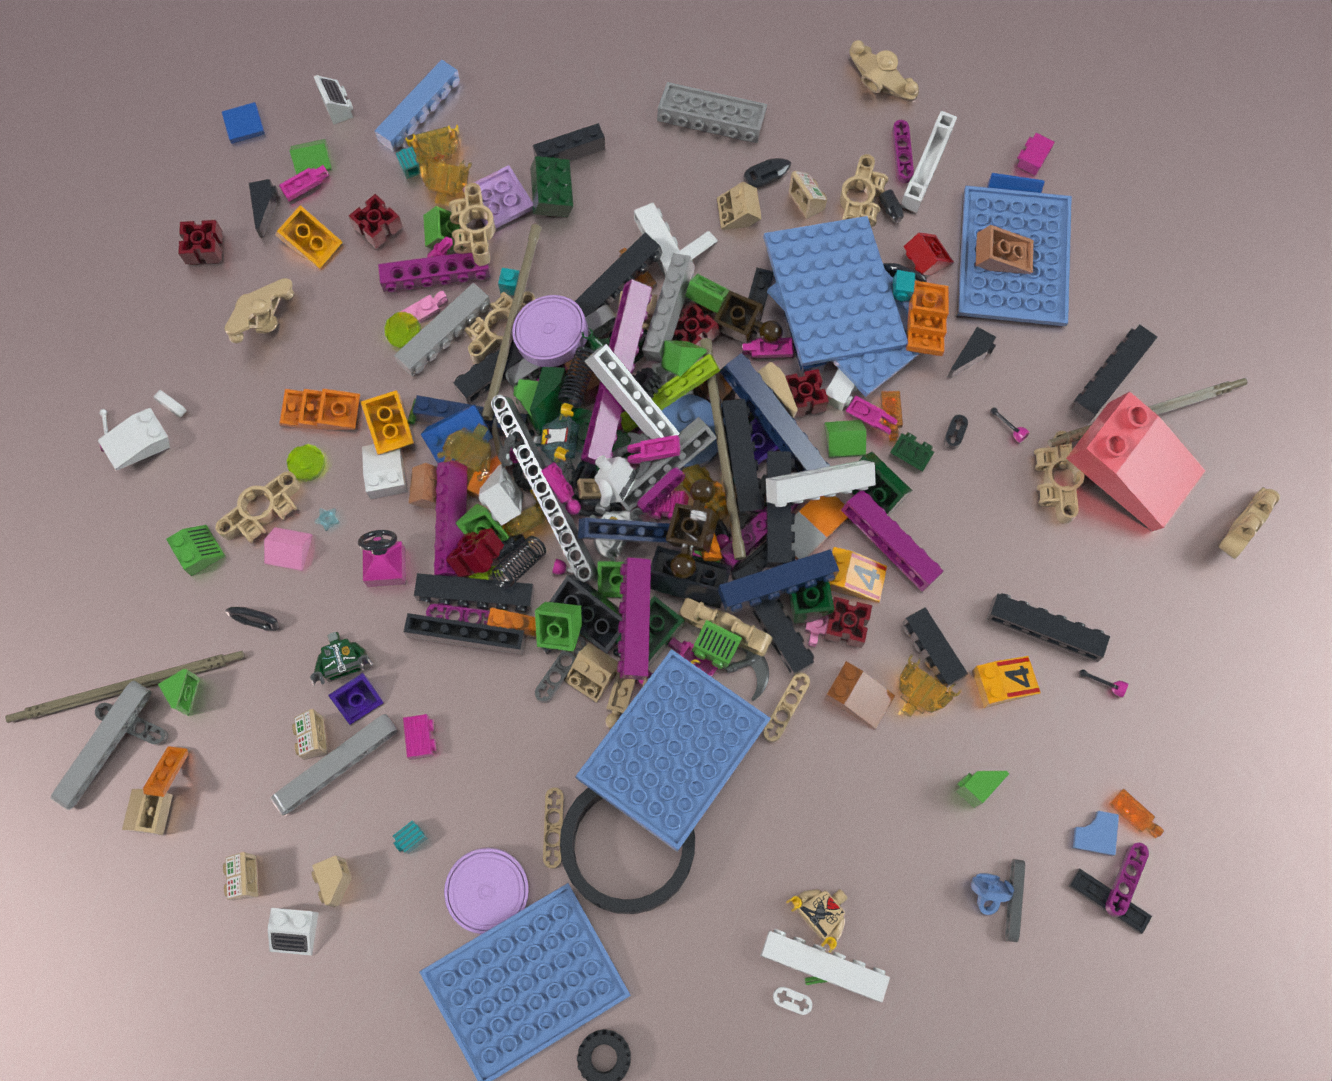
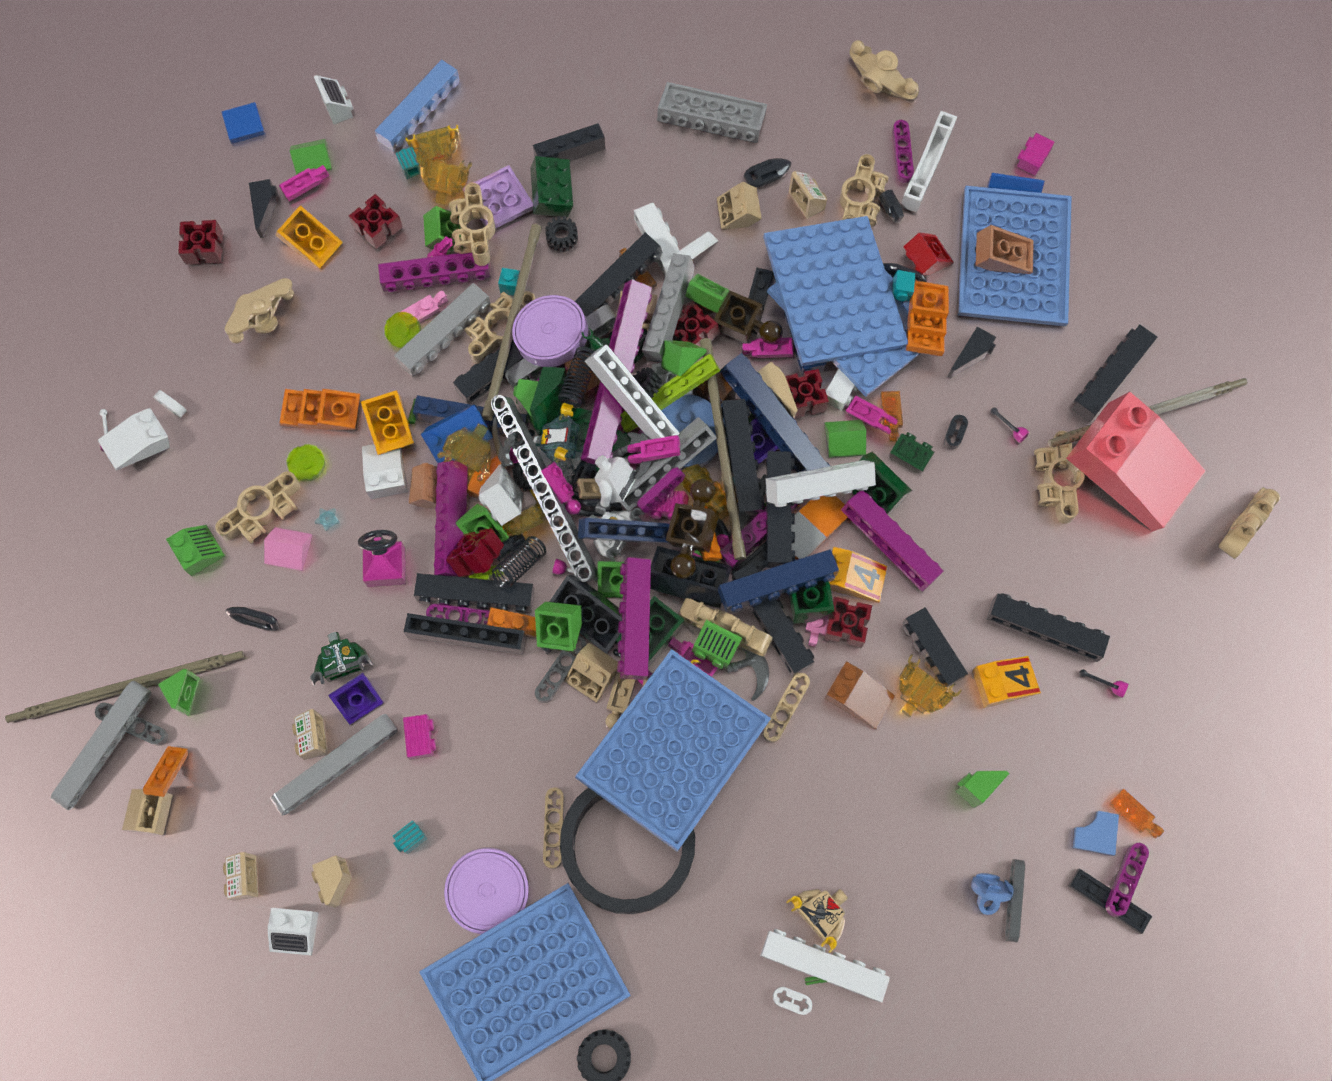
none -> black tyre [545,216,578,252]

